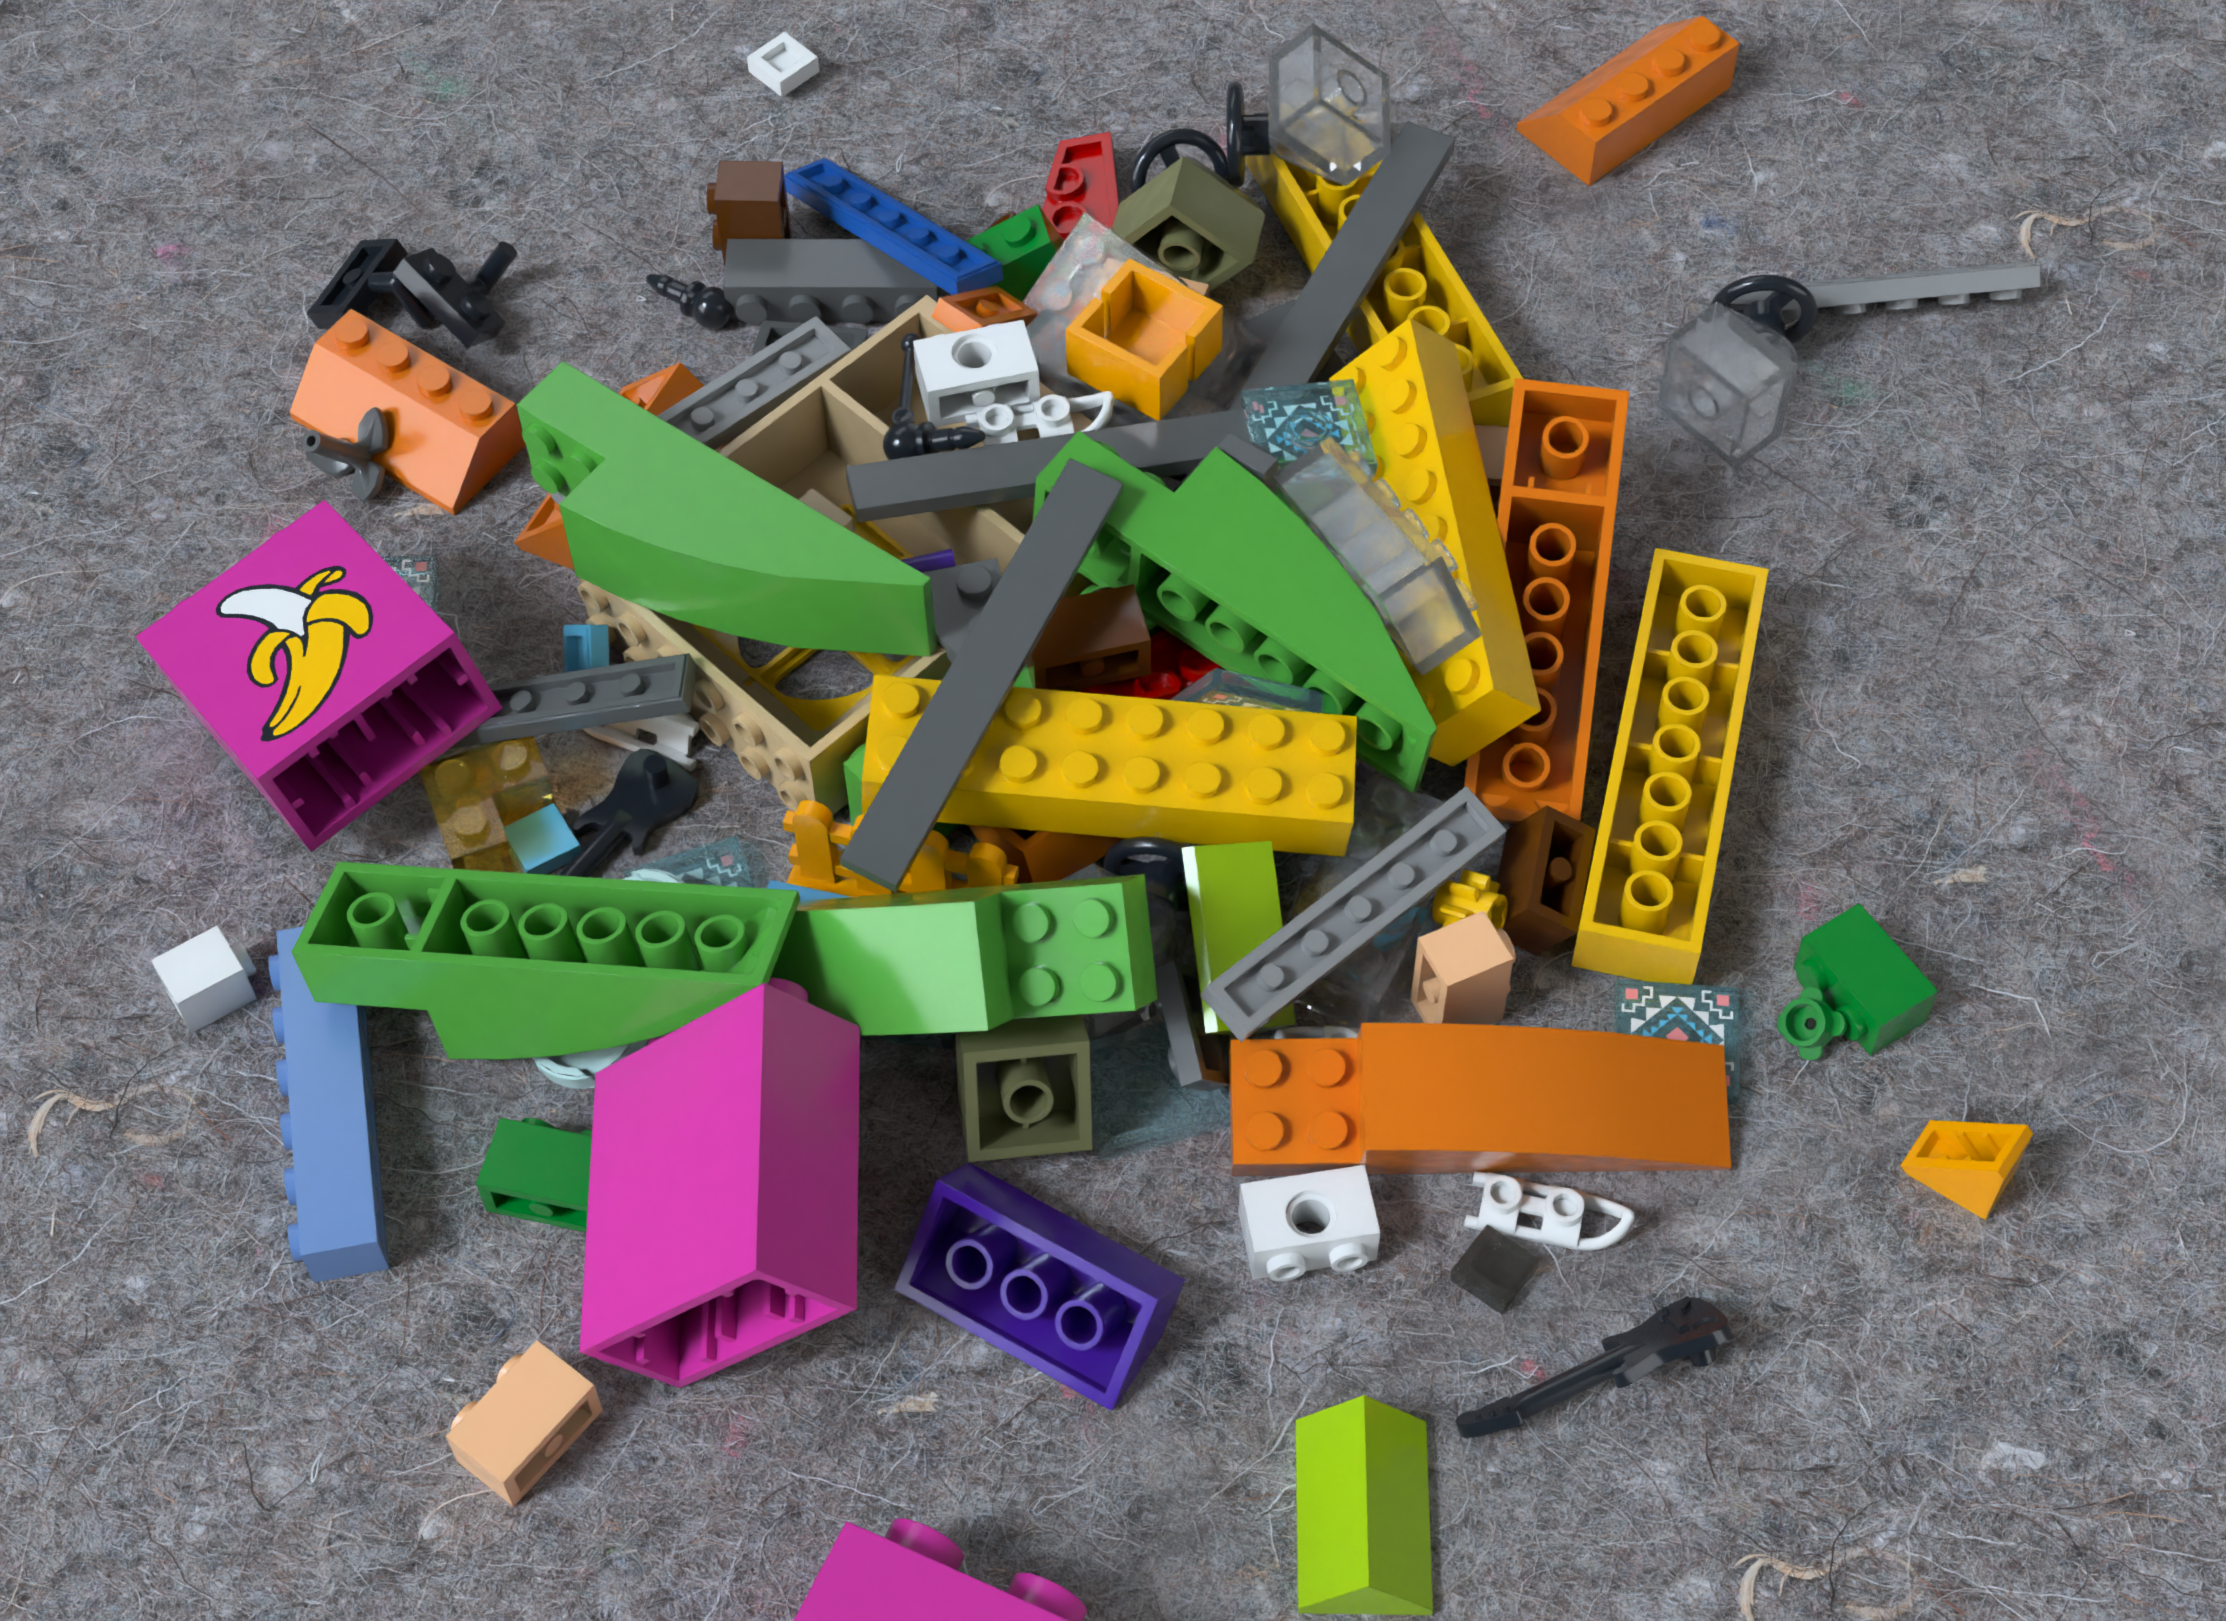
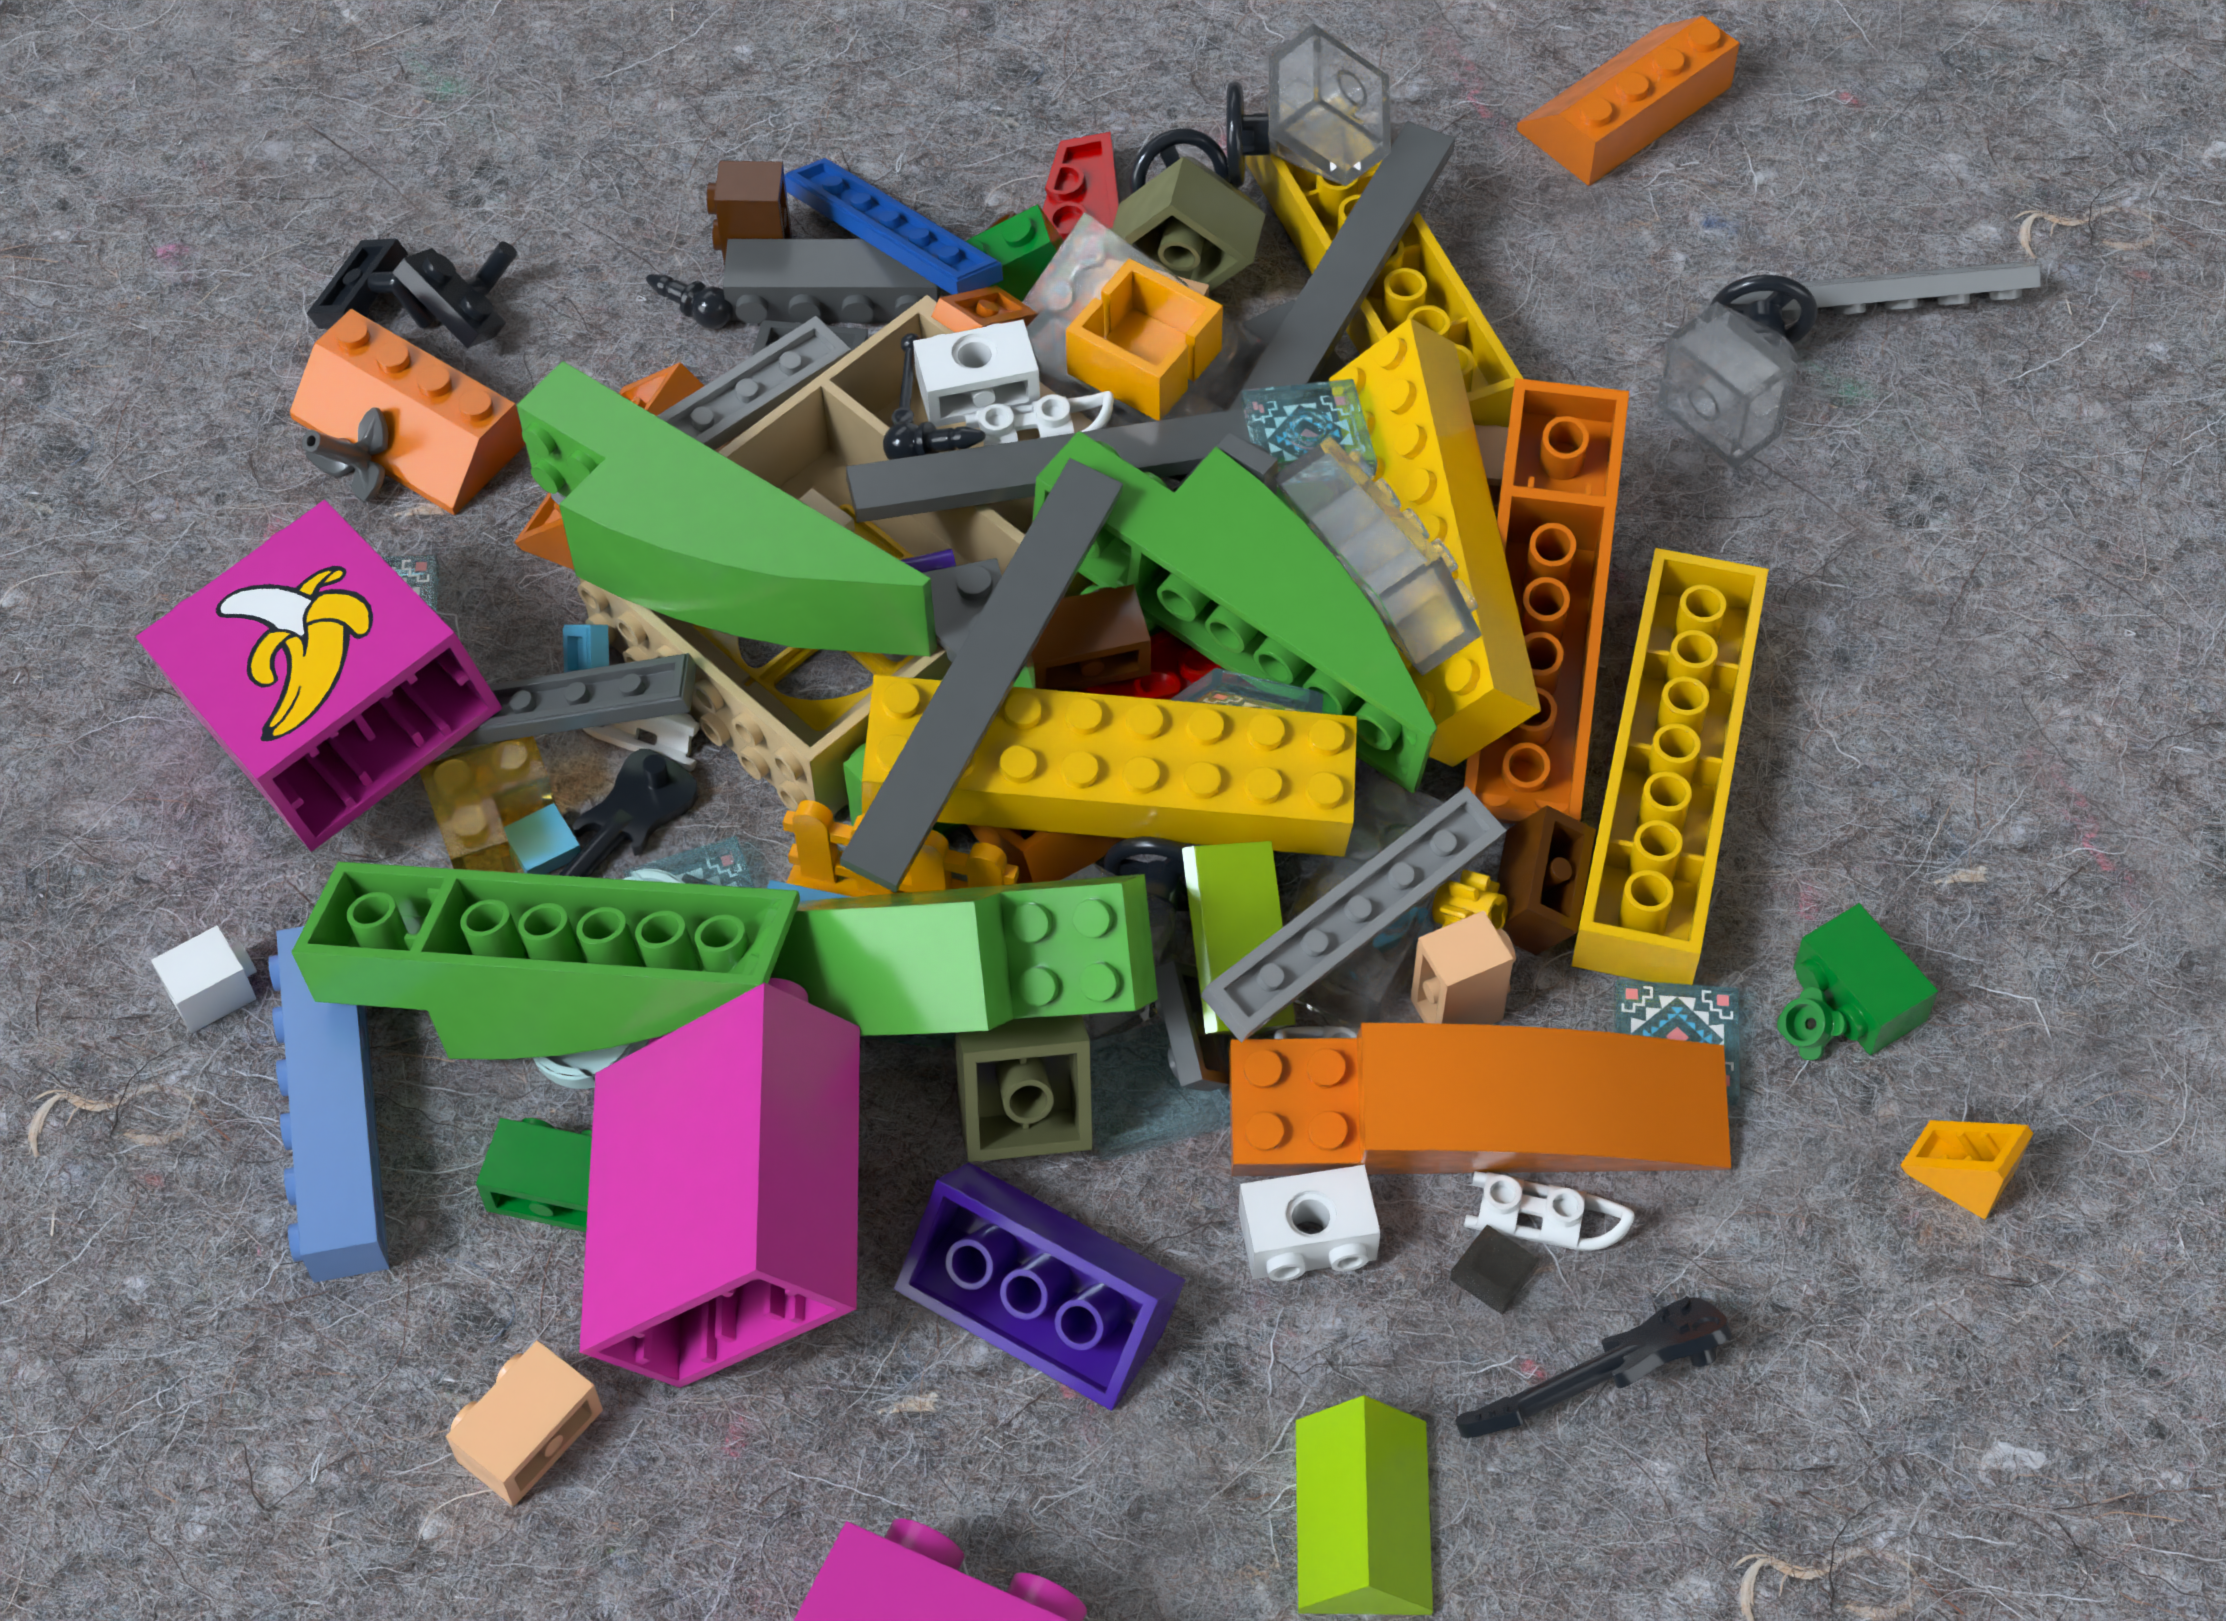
white plate [747,31,820,97] -> none

